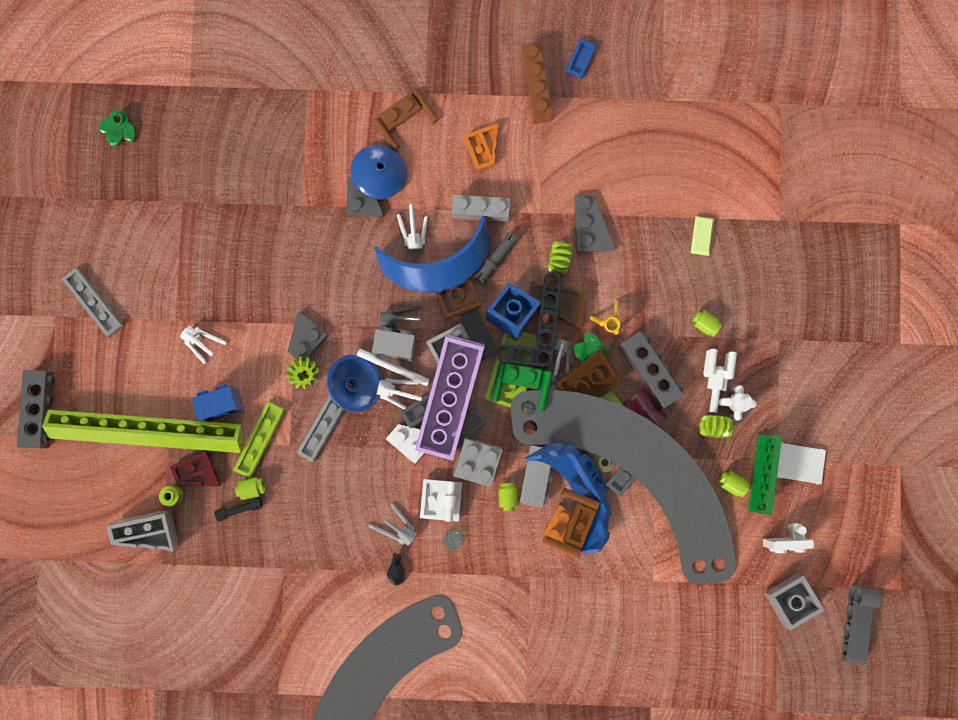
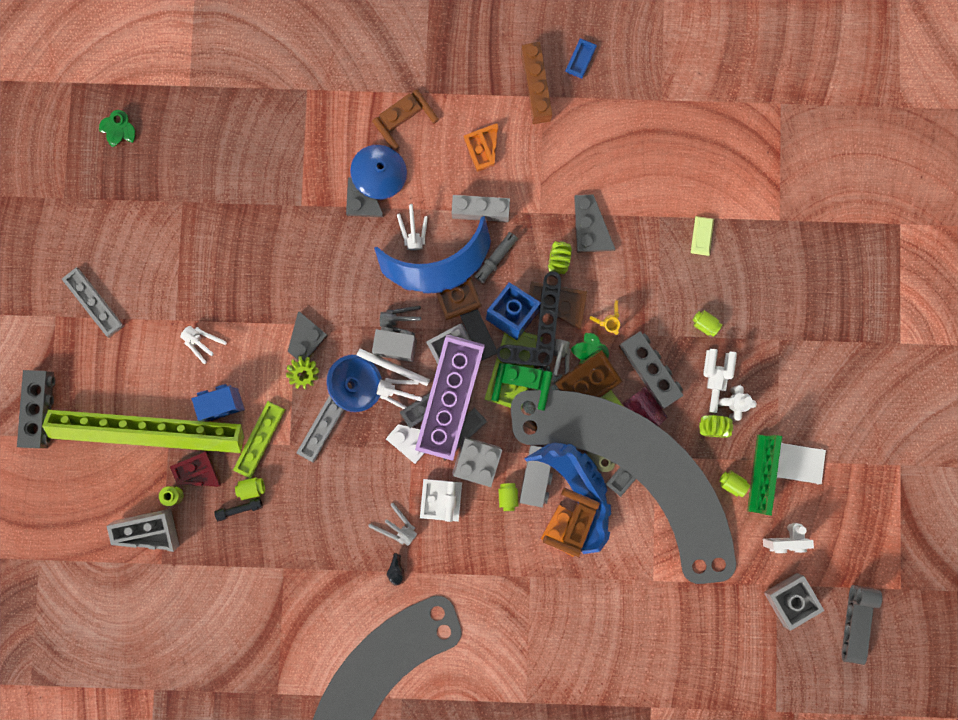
clear light blue tile [443,530,462,550] -> none

